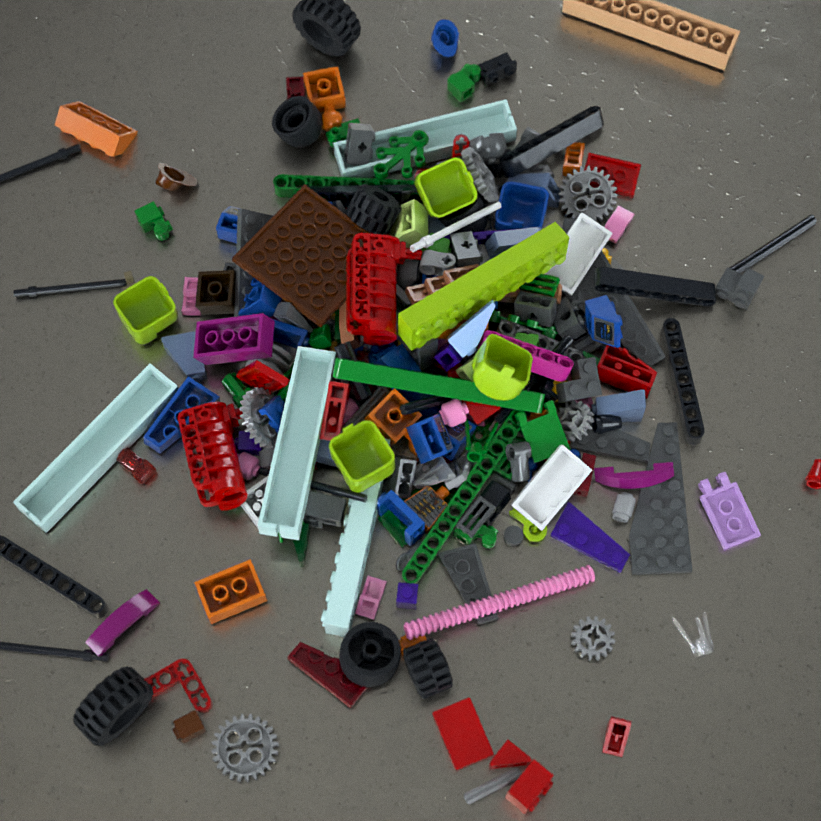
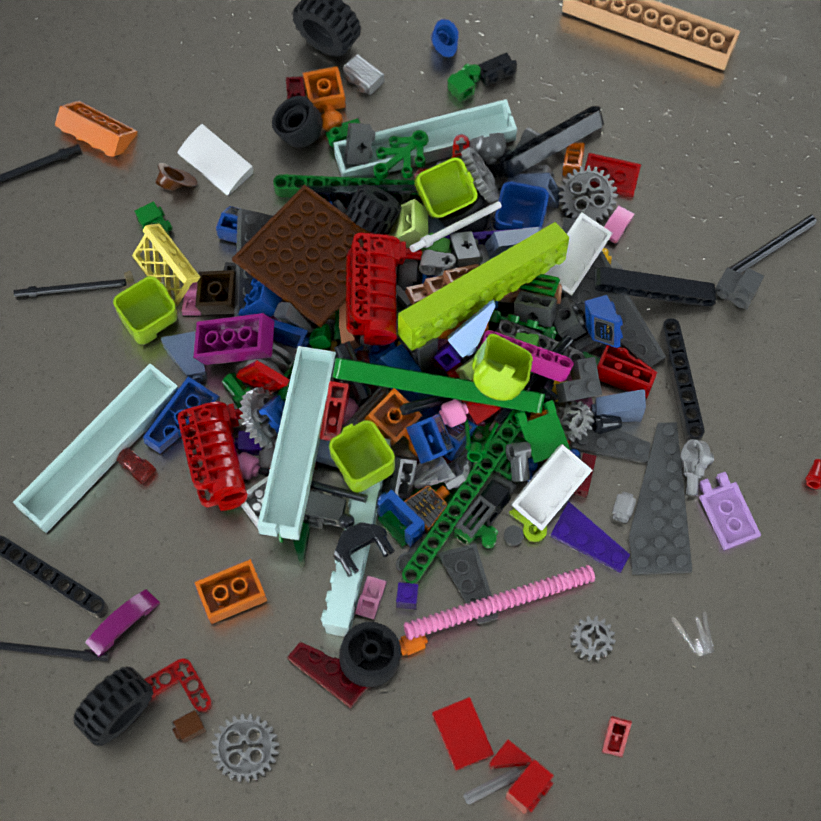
black wheel [403,637,453,699] -> none
magenta slope [594,462,674,489] -> none
none -> light yellow fence [132,224,200,308]
none -> white slope [178,124,254,196]
none -> black connector [334,513,395,577]
none -> light grey brick [344,54,384,95]
none -> light grey pin [681,439,714,496]

